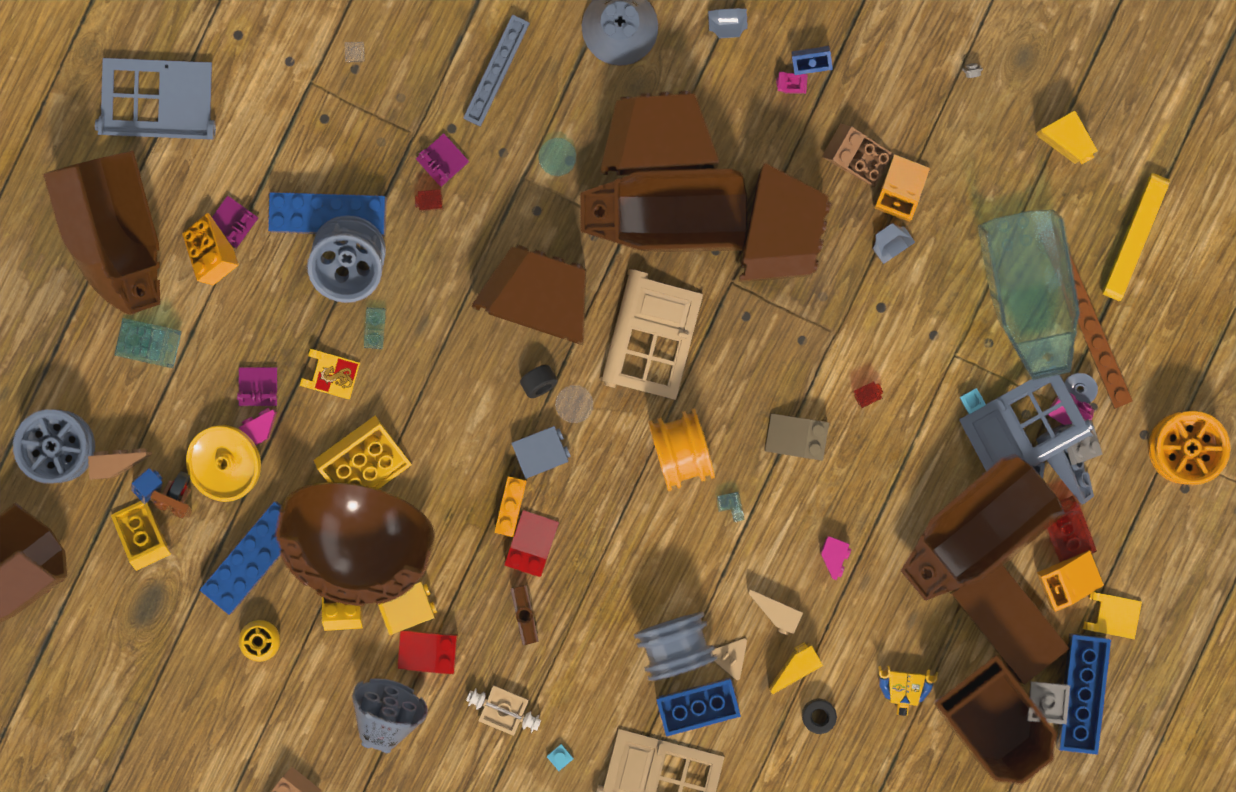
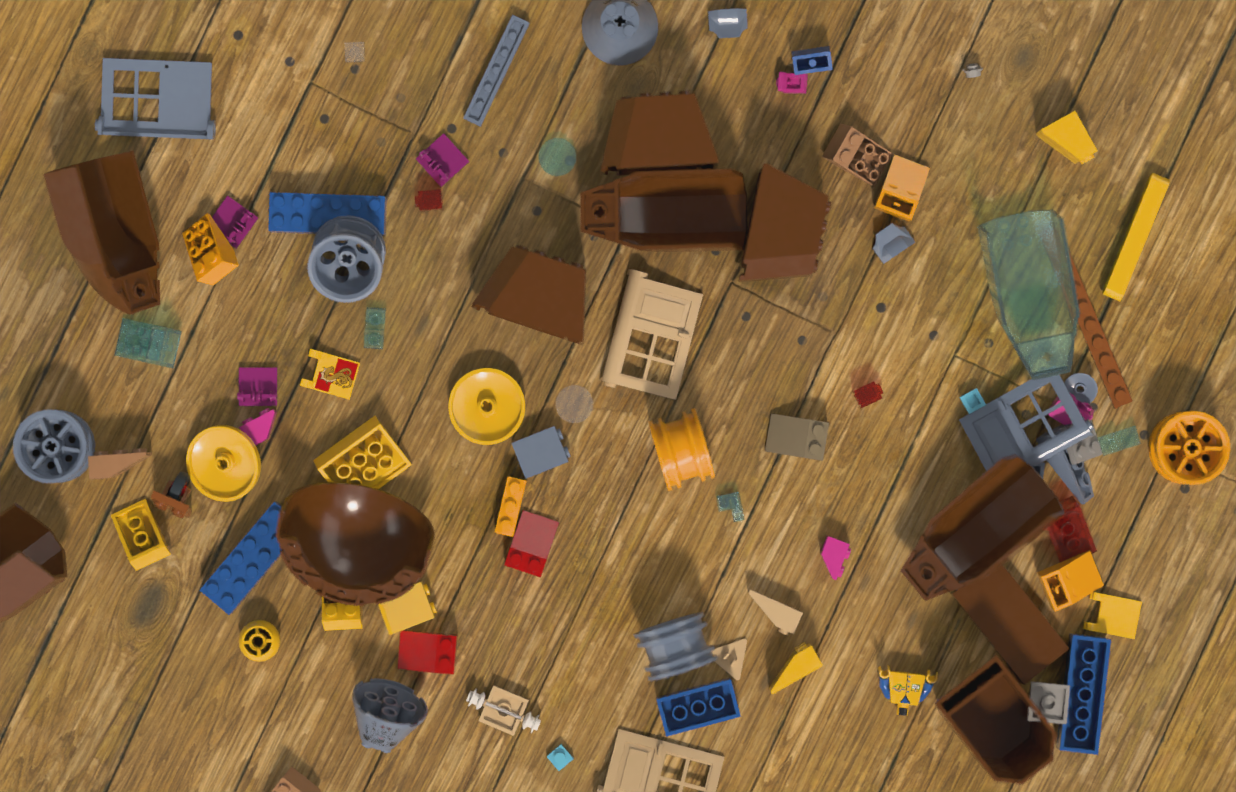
blue brick [131,468,162,505] -> none
reddish brown piece [510,585,539,645] -> none
black tyre [520,365,558,398] -> none
black tyre [802,698,837,734] -> none
none -> yellow dish [448,368,525,445]
none -> clear light blue slope [1098,425,1141,456]

